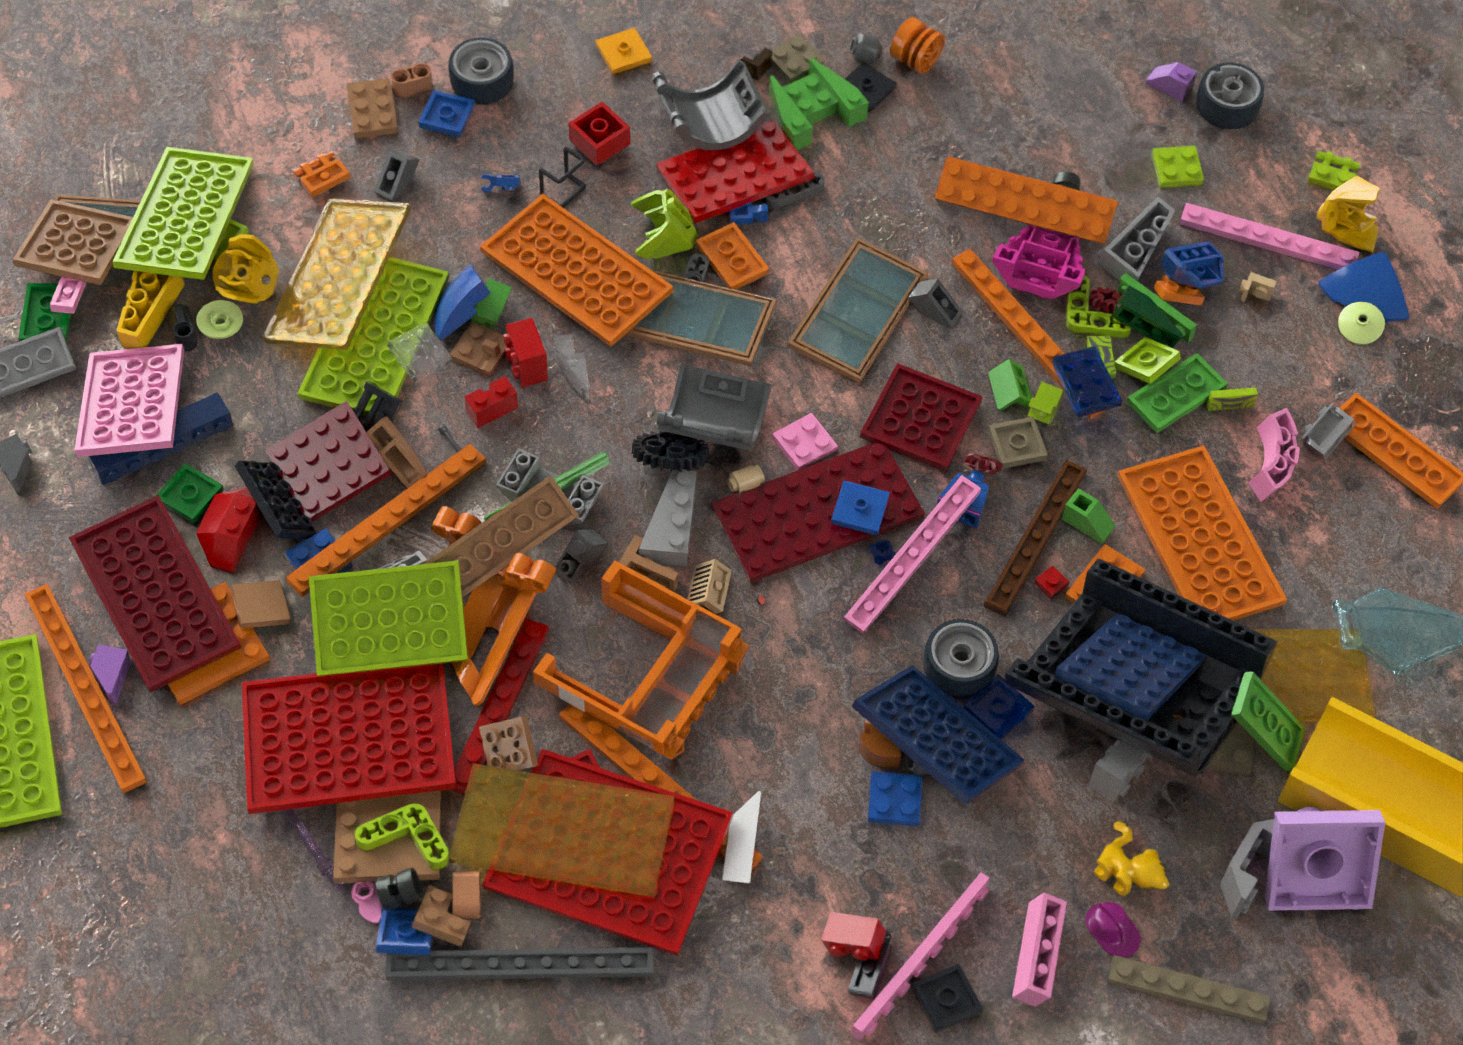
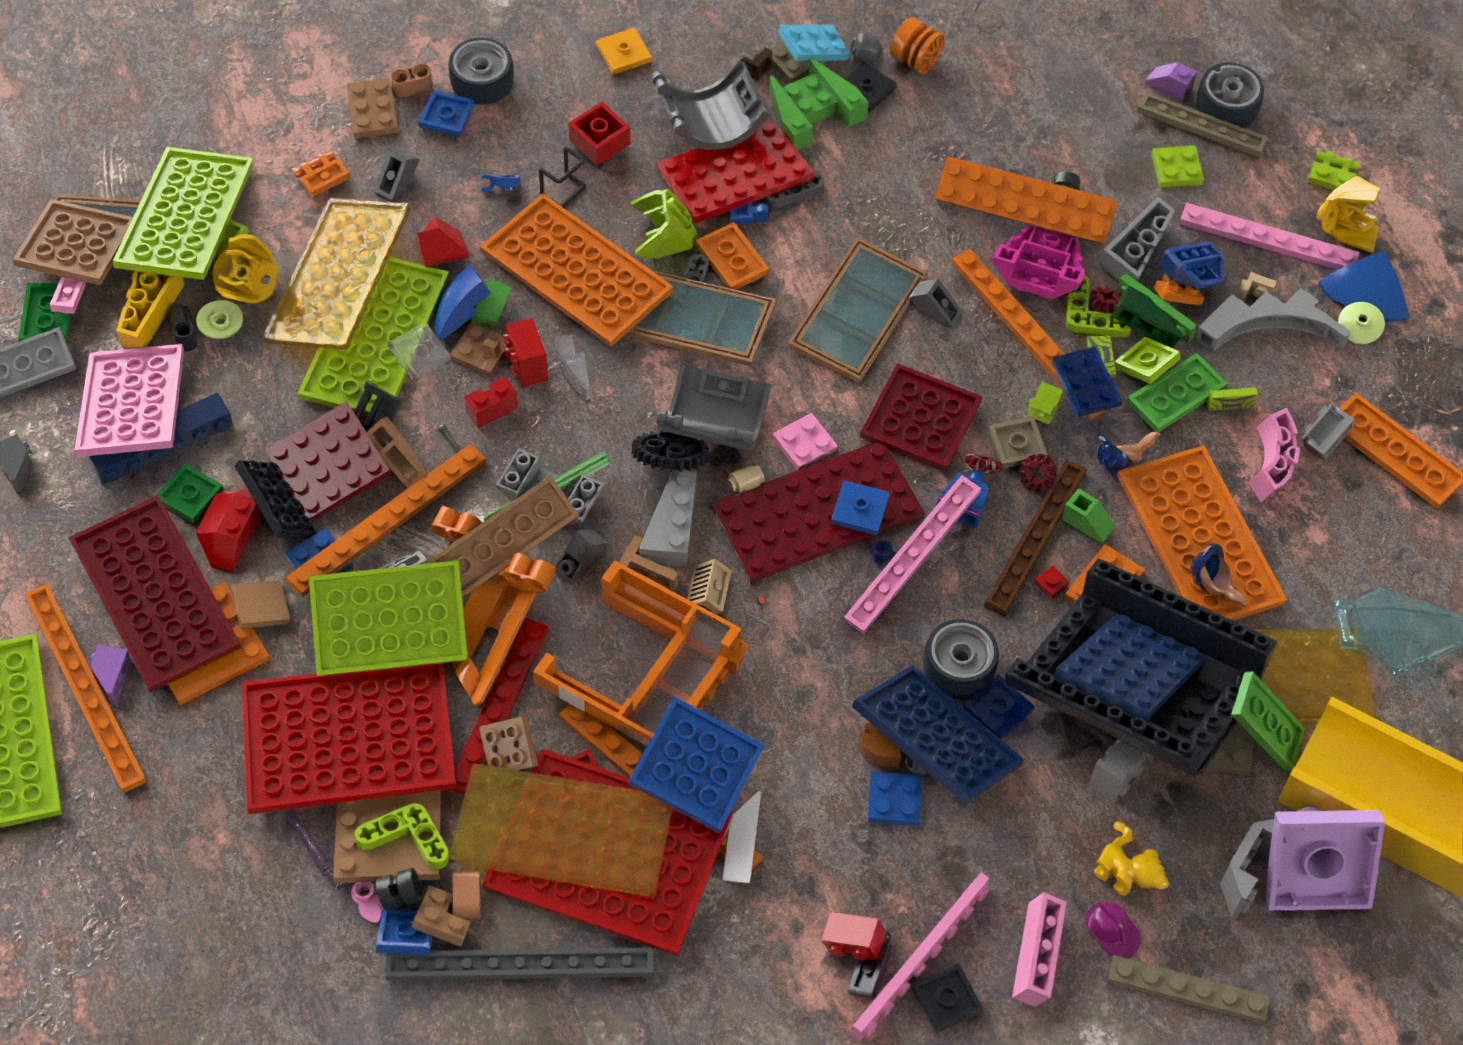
bright green panel [988,359,1032,411] -> none
none -> red slope [416,216,469,267]
none -> blue plate [627,696,765,833]
none -> medium azure plate [777,25,851,61]
none -> dark red gear [1019,454,1057,492]
none -> piece [1095,432,1161,472]
none -> dark tan plate [1137,92,1268,157]
none -> piece [1190,543,1247,607]
none -> light grey arch [1195,288,1351,353]

